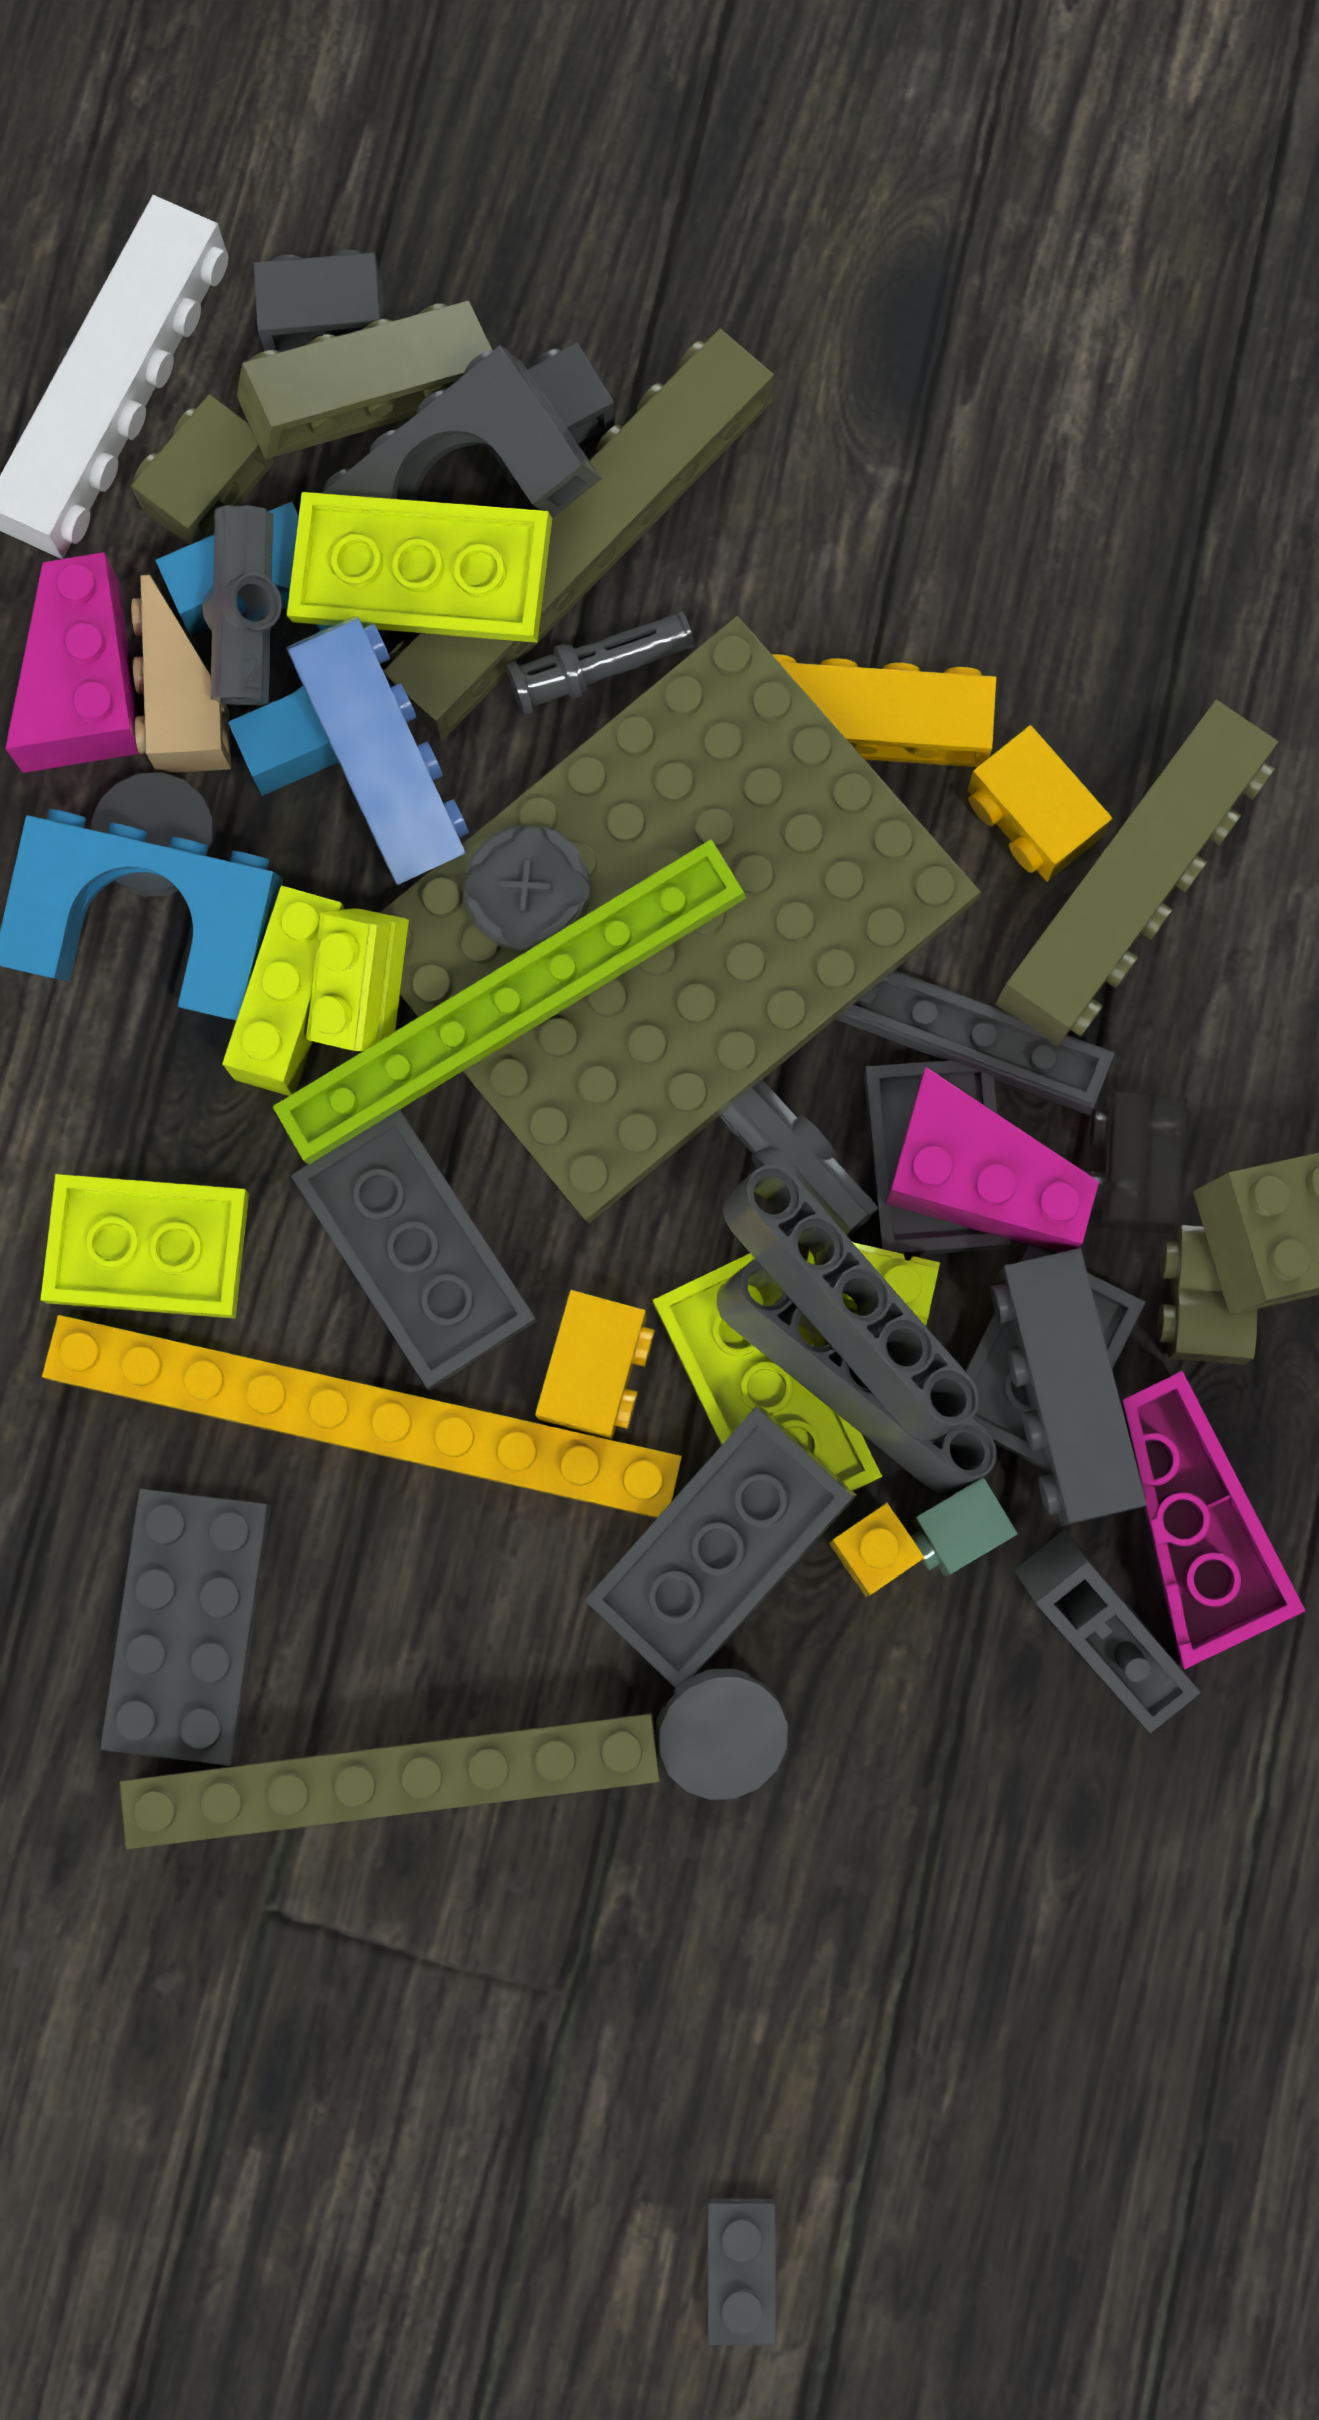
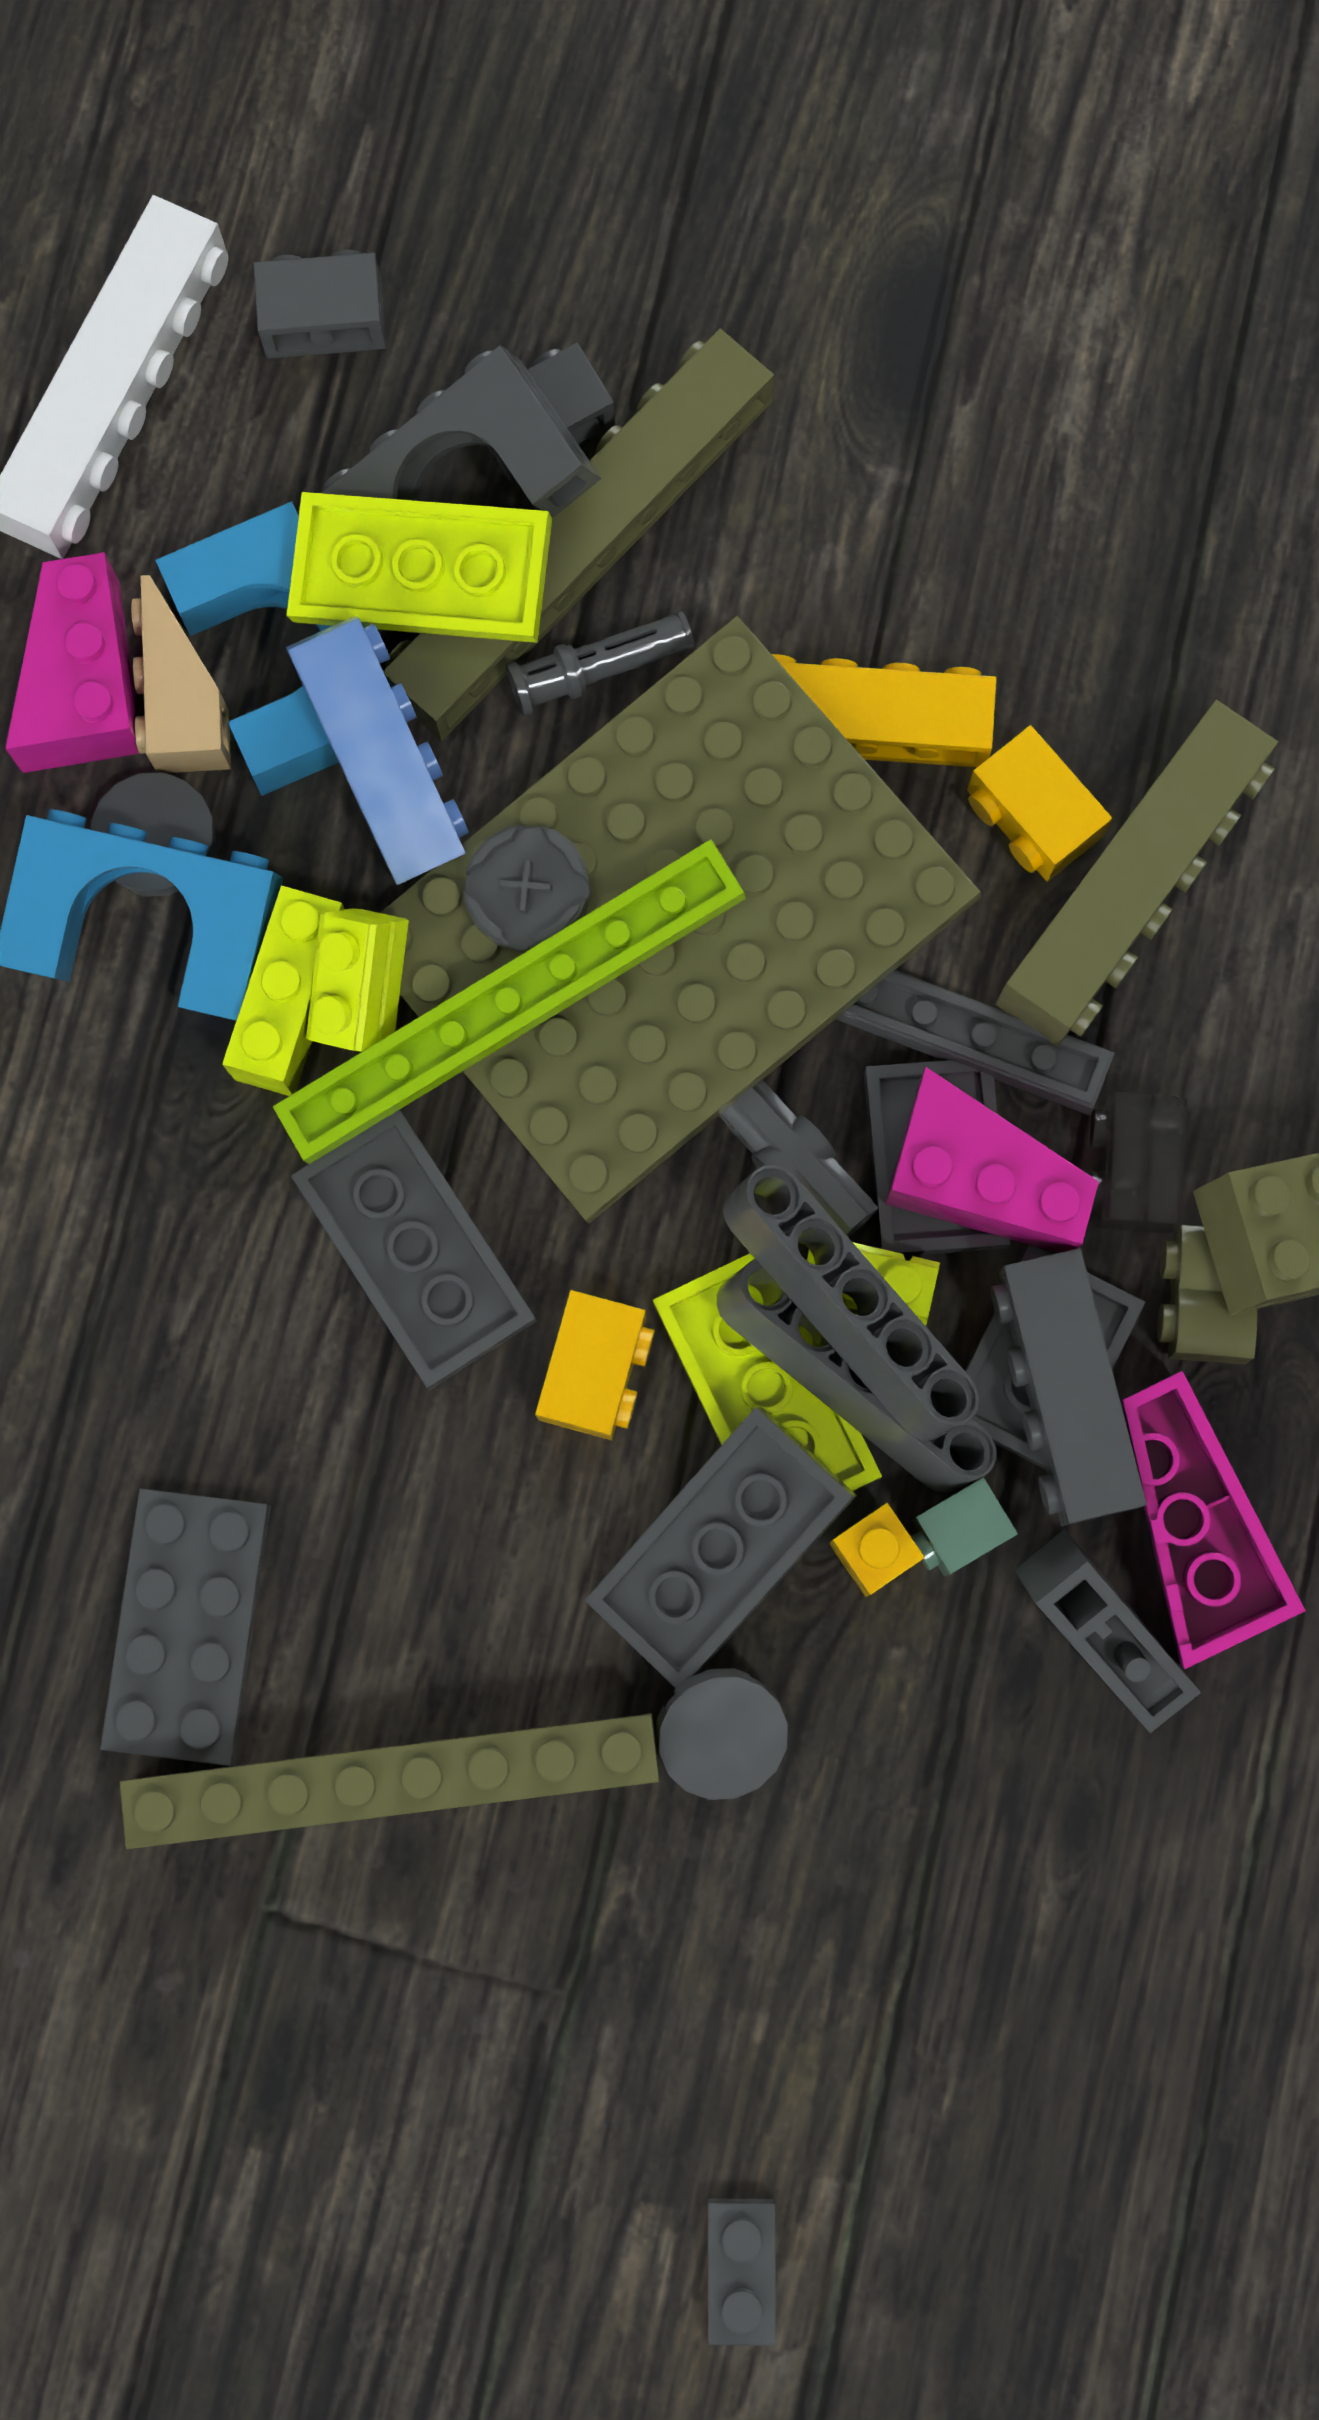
neon yellow plate [41,1174,249,1319] -> none
yellow plate [42,1315,682,1518] -> none
olive brick [131,394,275,546] -> none
dark grey piece [202,505,282,705] -> none
olive brick [237,300,492,460] -> none

